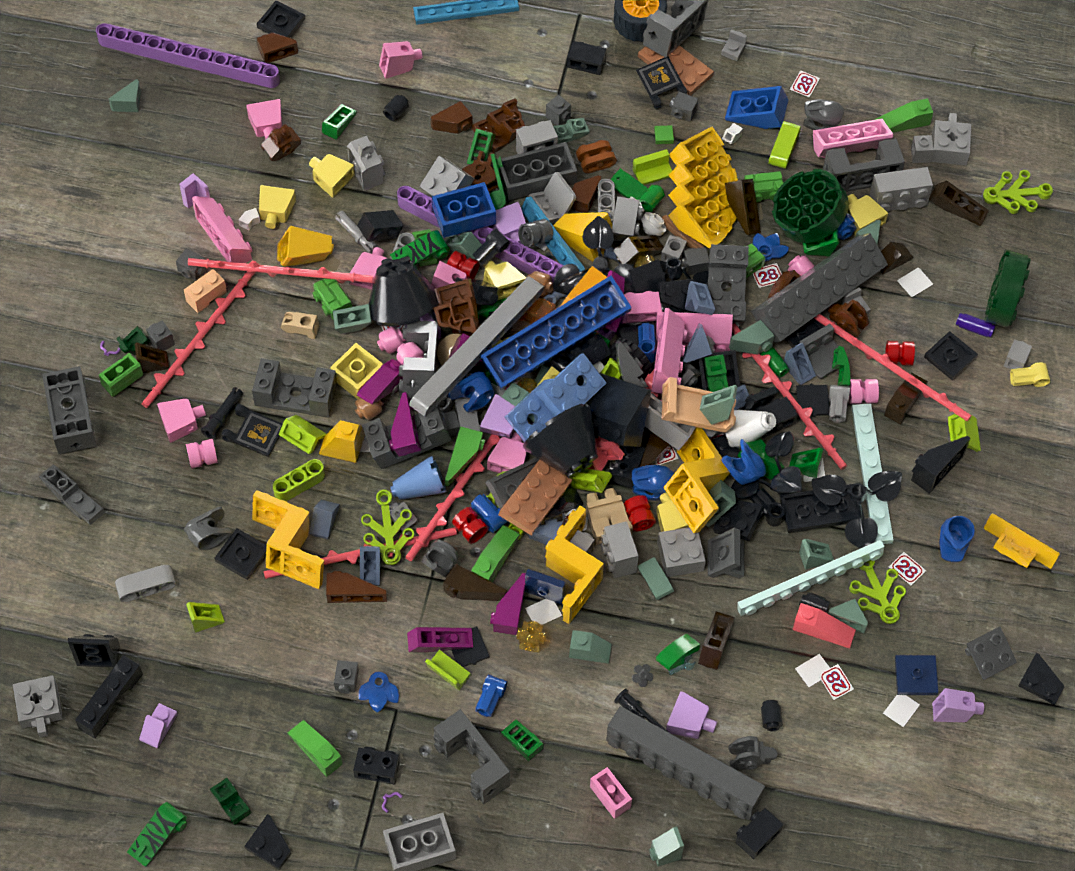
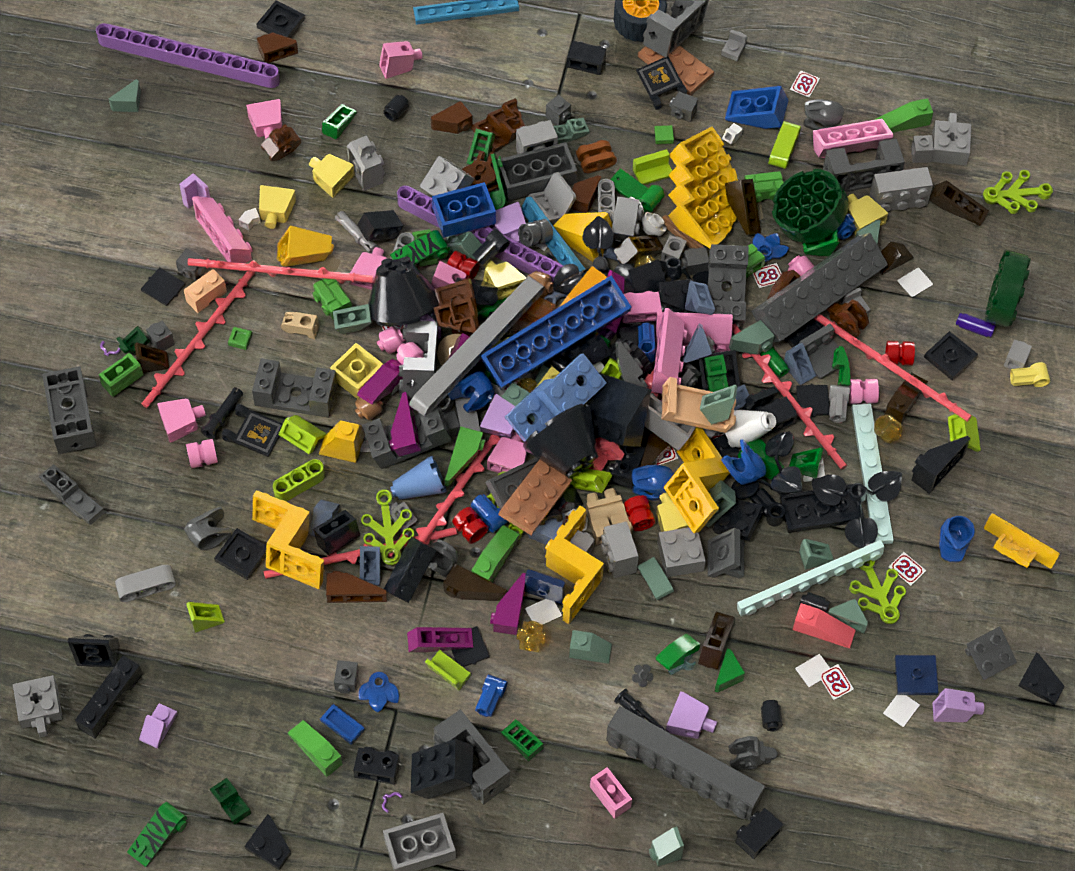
none -> black piece [141,267,186,306]
none -> bright green tile [228,327,252,350]
none -> black brick [313,510,360,556]
none -> blue tile [320,704,365,745]
none -> black brick [384,536,437,603]
none -> black brick [410,739,473,799]
none -> green slope [714,649,745,693]
none -> clear yellow head [874,415,902,443]

